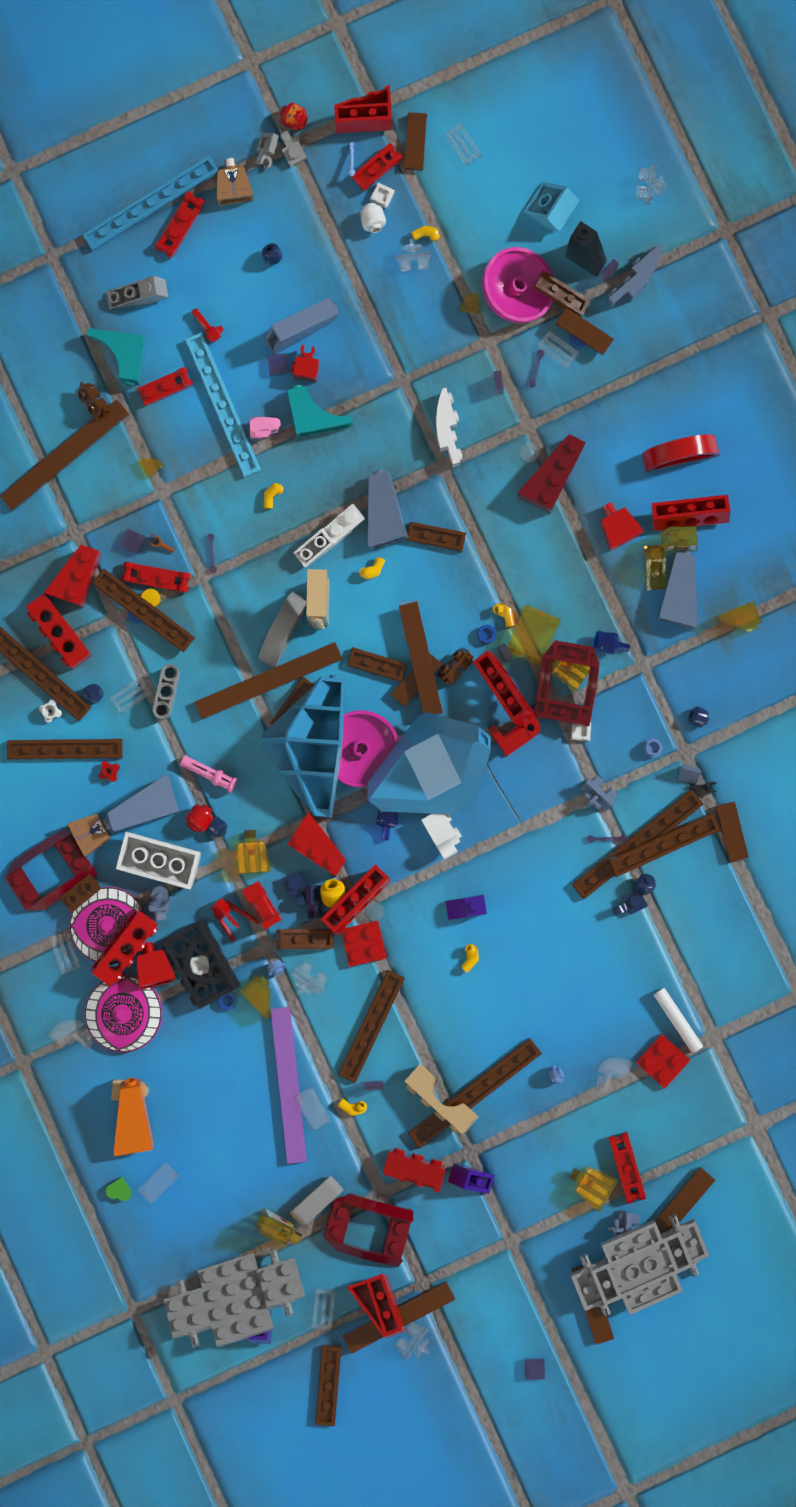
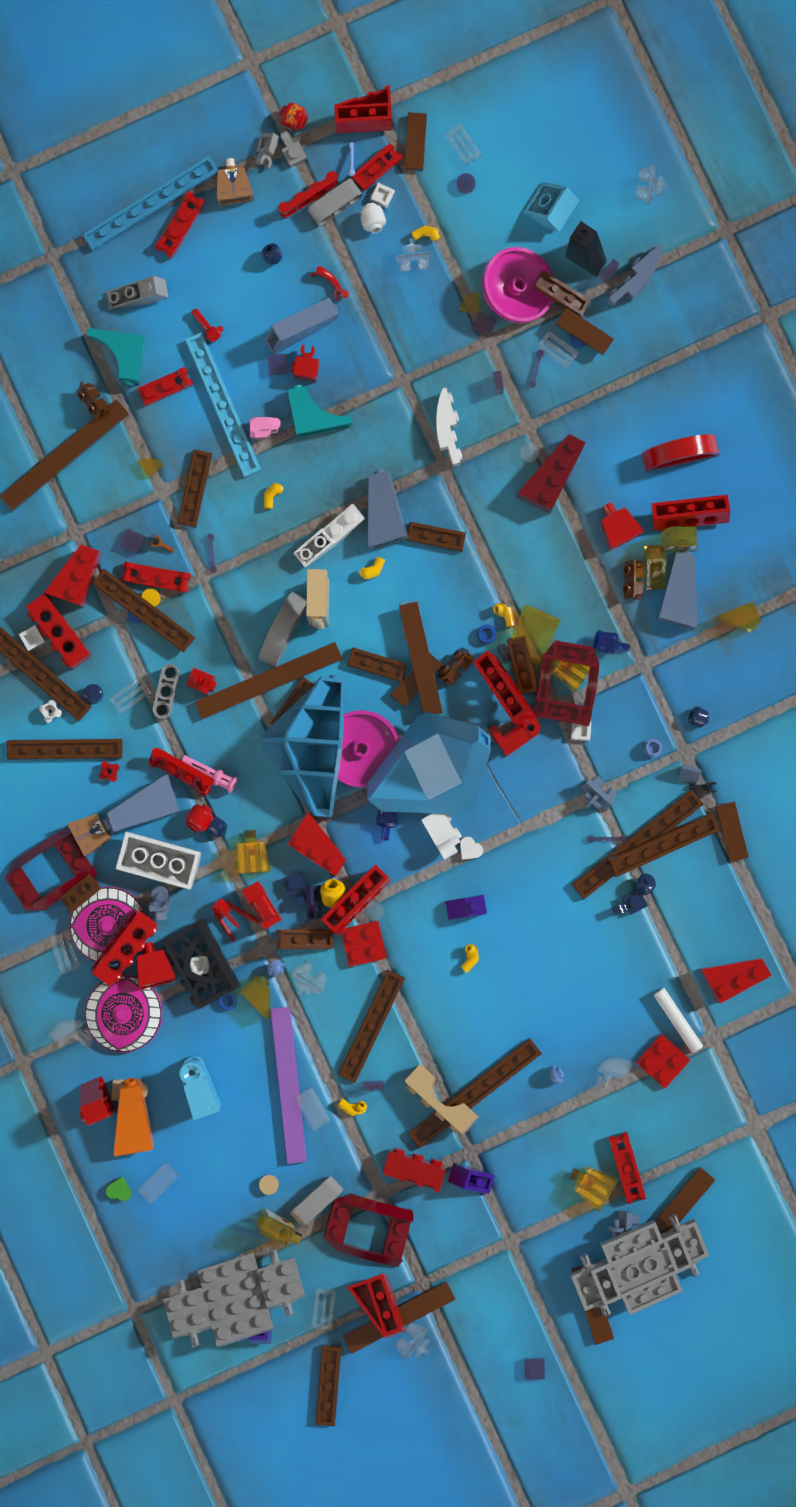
none -> white tile [19,625,46,652]
none -> red wedge [79,1076,117,1126]
none -> red plate [148,748,213,796]
none -> reddish brown tile [177,449,213,528]
none -> medium azure piece [180,1055,222,1120]
none -> red brick [186,667,217,696]
none -> tan tile [259,1174,279,1195]
none -> red plate [279,171,338,218]
none -> light grey beam [307,179,363,226]
none -> red piece [310,266,349,300]
none -> clear purple tile [457,173,475,194]
none -> white tile [460,837,483,860]
none -> clear purple tile [472,312,497,338]
none -> reddish brown tile [507,636,538,694]
none -> reddish brown hinge [623,559,644,600]
none -> red wedge [699,958,772,1004]

